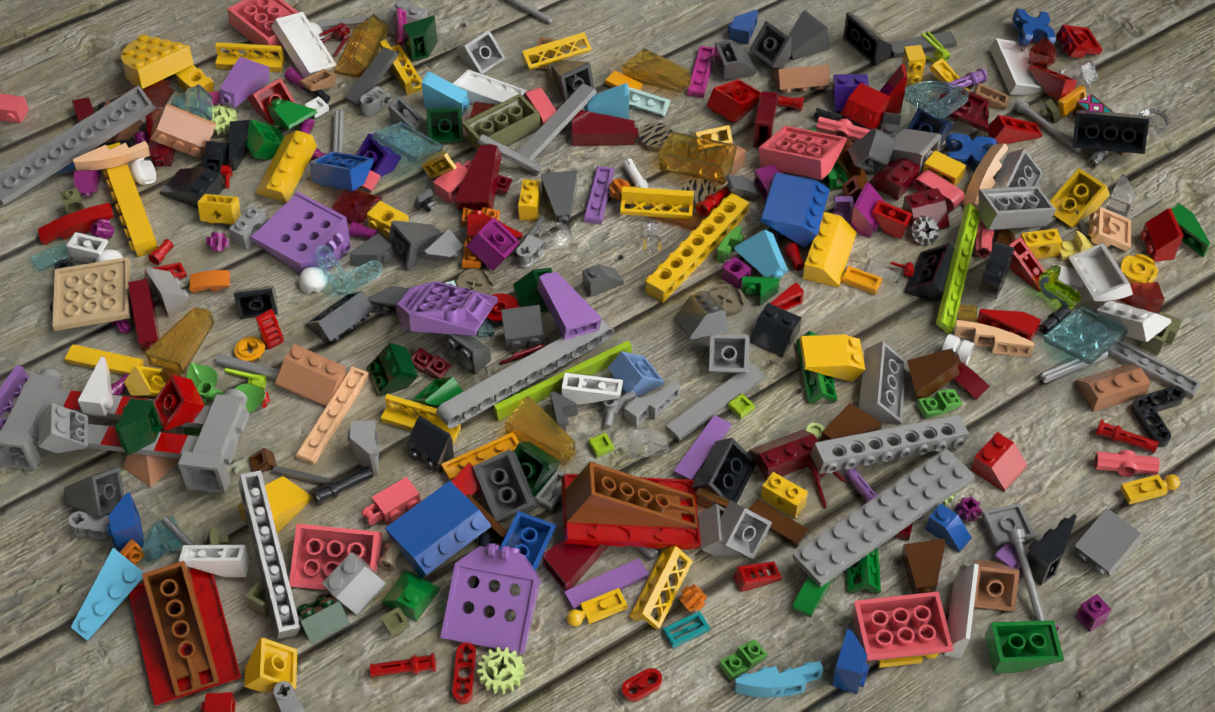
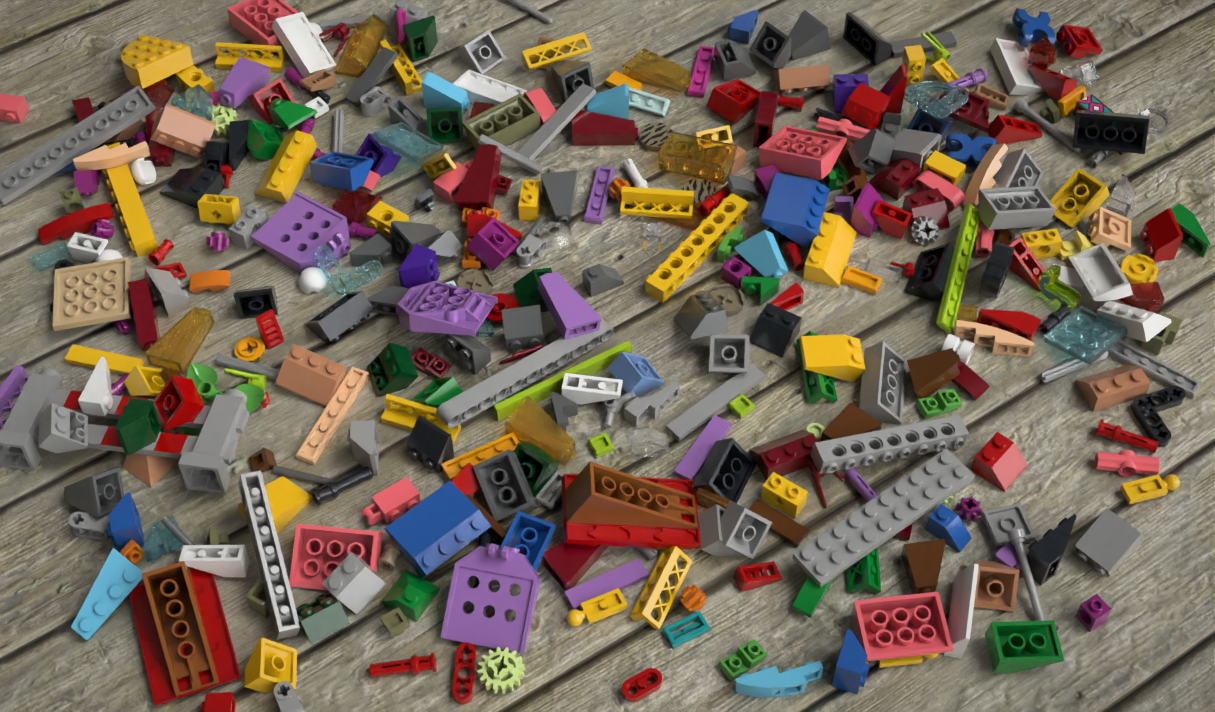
none -> dark purple slope [398,244,440,289]

